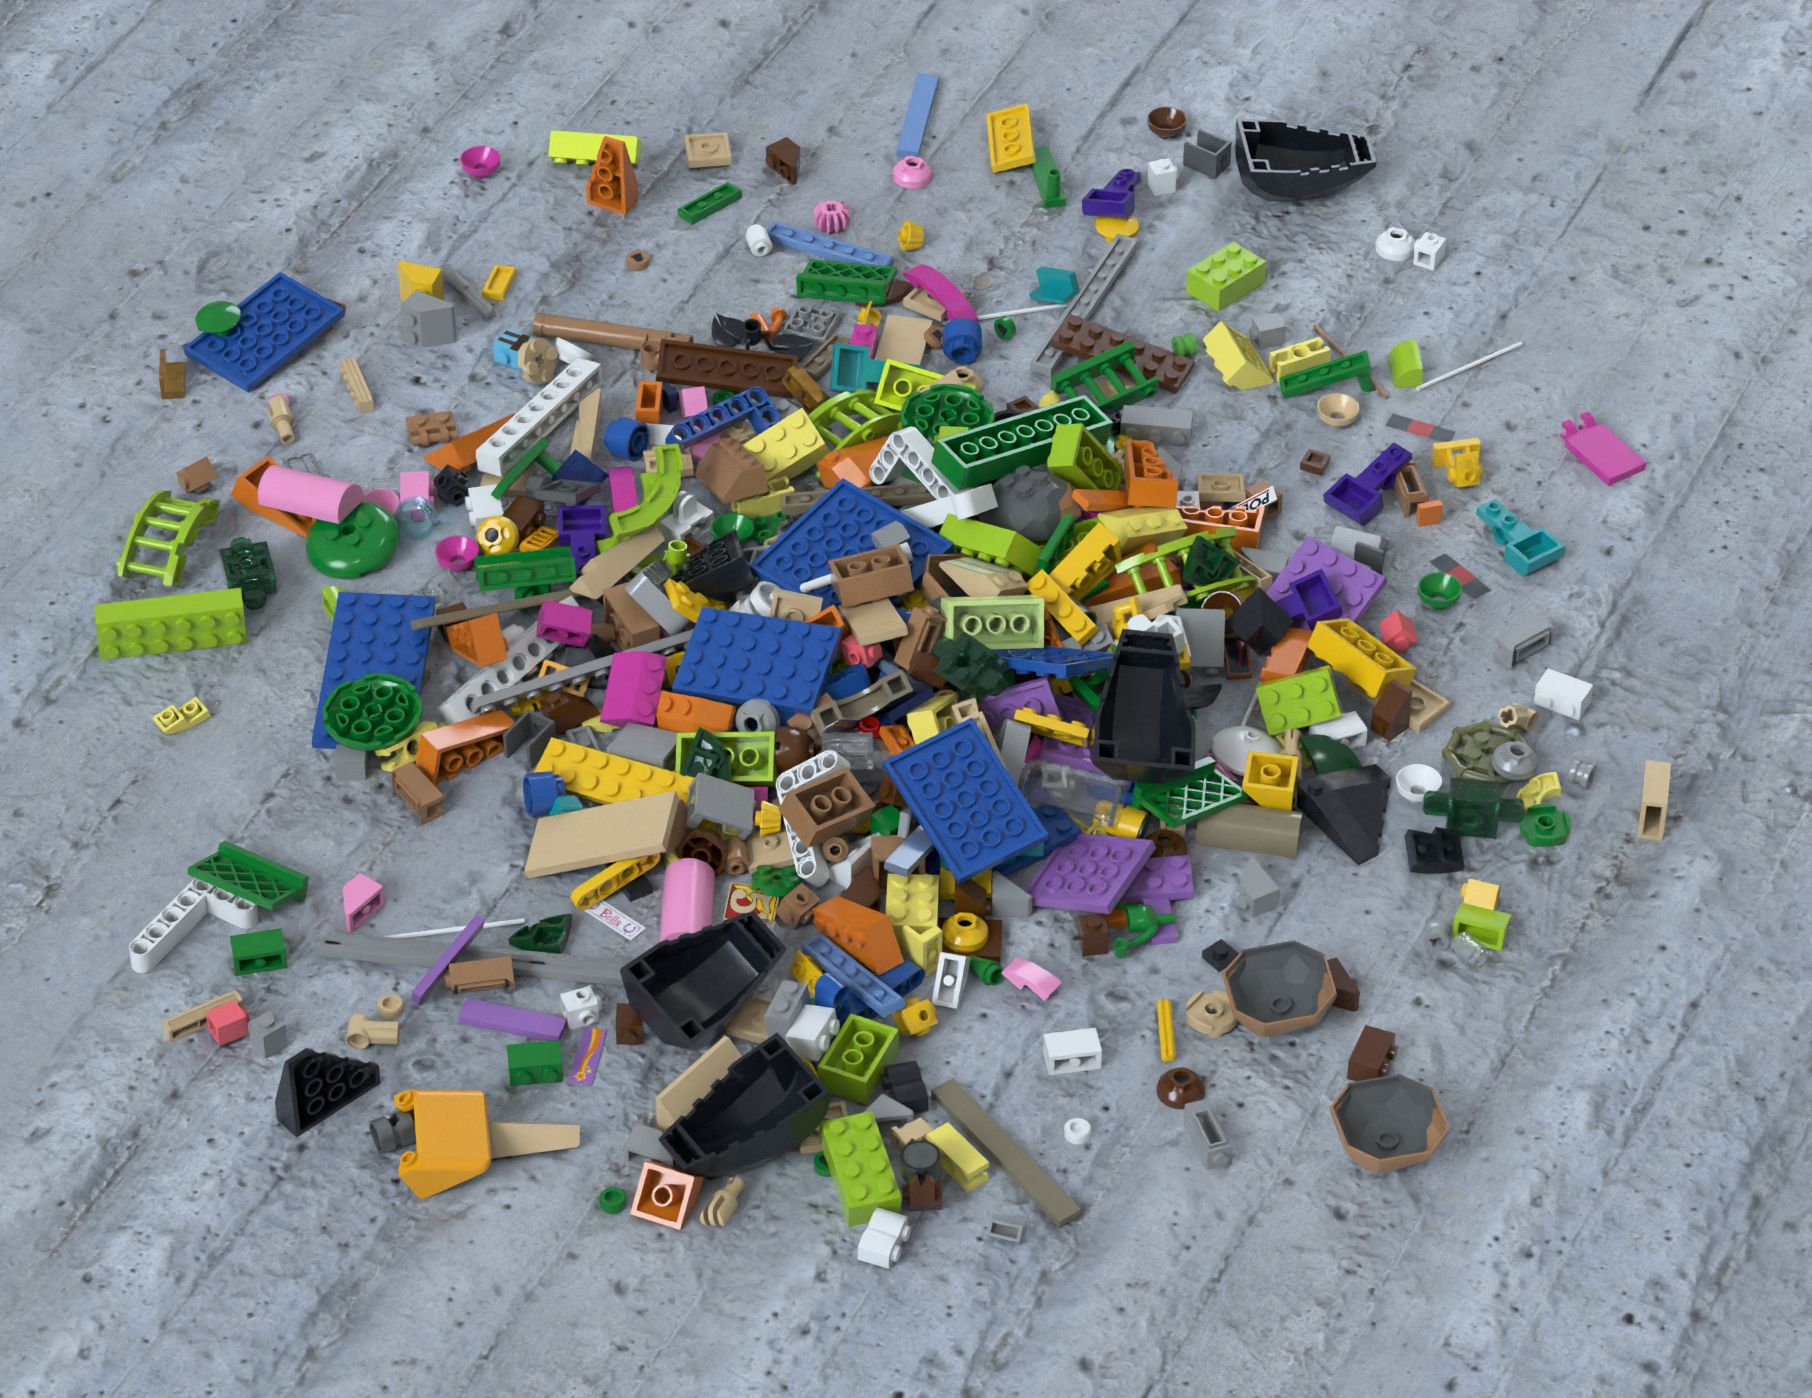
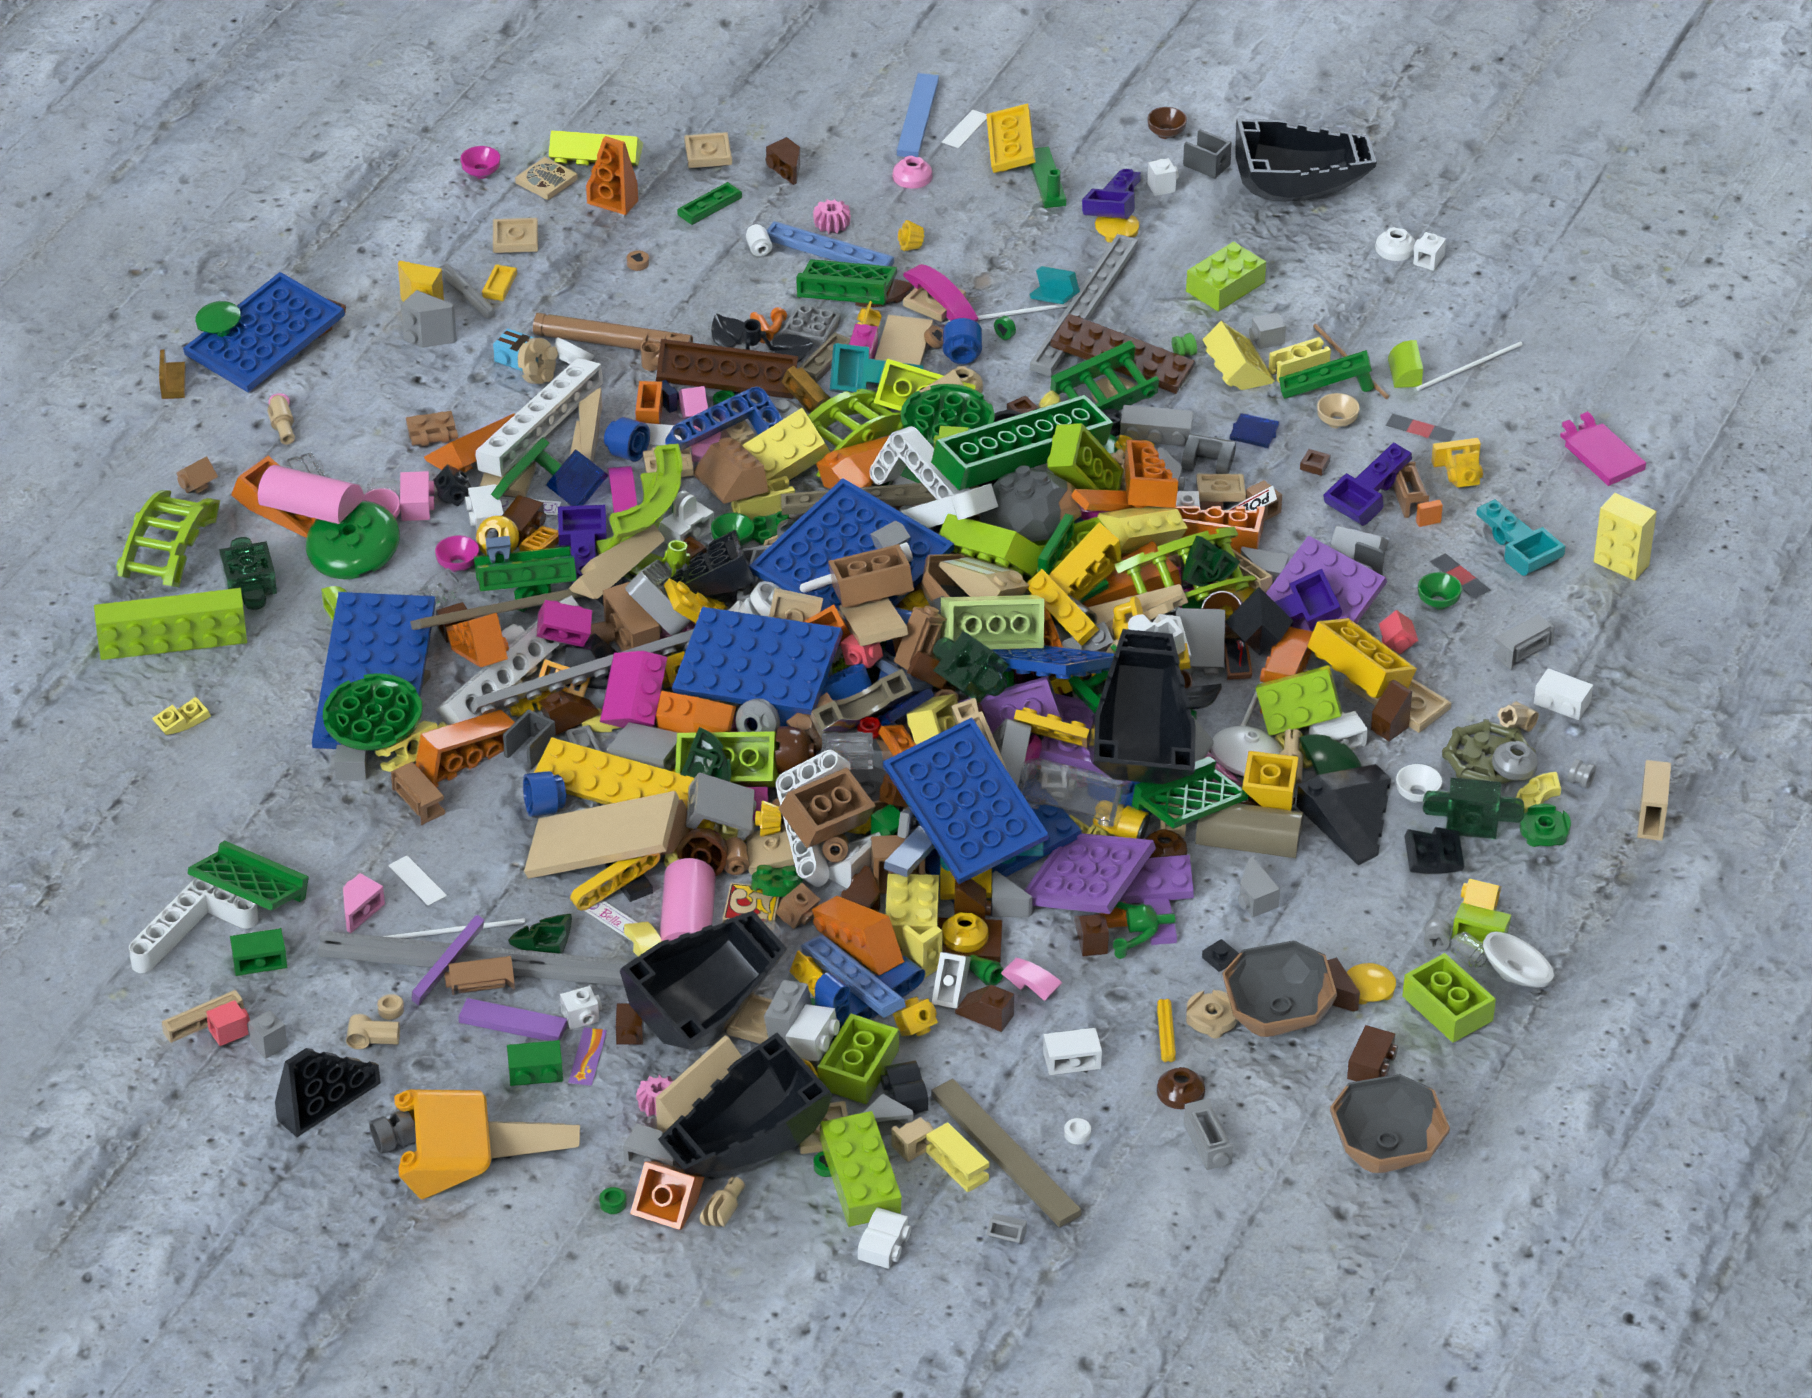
tan piece [339,357,374,414] -> none
clear light blue piece [394,496,437,540] -> none
dark grey plate [525,474,601,506] -> none
teal slope [549,795,584,816] -> none
piece [900,1138,943,1212] -> none
none -> white sticker [388,856,447,905]
none -> sand blue tile [486,536,511,564]
none -> tan plate [493,218,538,253]
none -> tan tile [515,157,578,200]
none -> light yellow slope [624,922,661,956]
none -> bright pink gear [636,1074,673,1117]
none -> white sticker [942,110,987,148]
none -> reddish brown slope [955,985,1014,1032]
none -> dark grey connector [1181,434,1236,474]
none -> clear blue piece [1229,413,1280,448]
none -> yellow dish [1347,963,1396,1005]
none -> lime brick [1402,953,1496,1043]
none -> white dish [1483,932,1554,988]
none -> light yellow brick [1593,493,1657,581]

